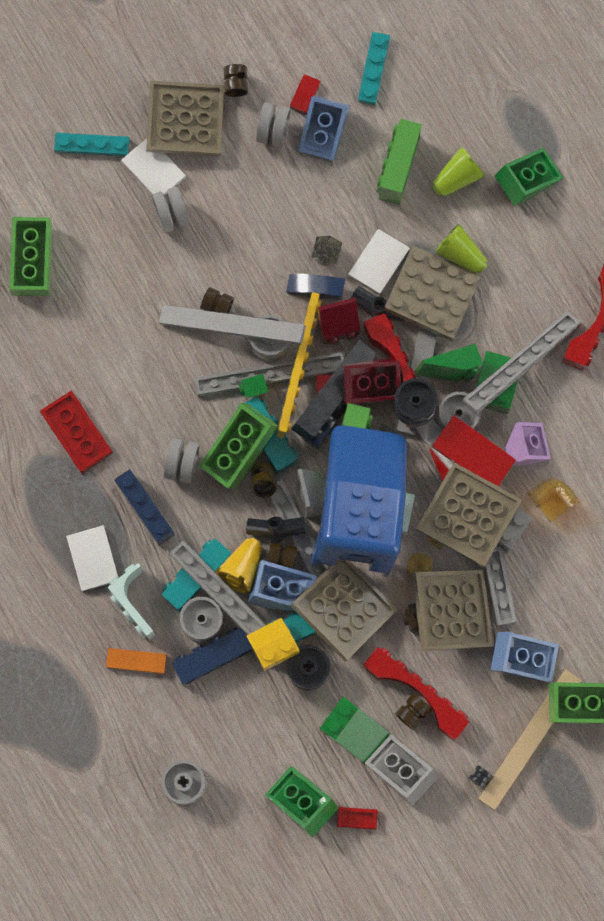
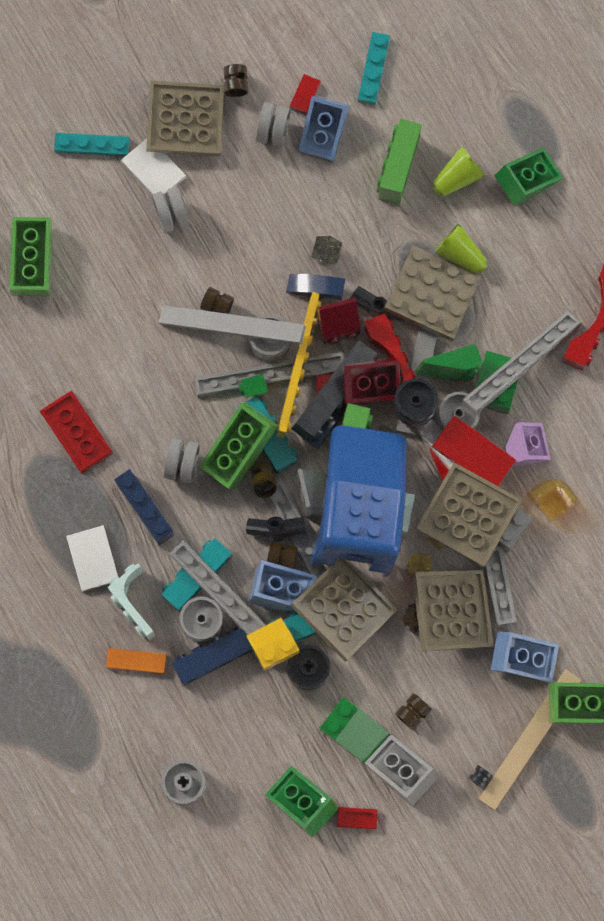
yellow cone [215,538,262,593] -> none
white tile [348,229,410,295] -> none
red arch [362,647,470,742] -> none

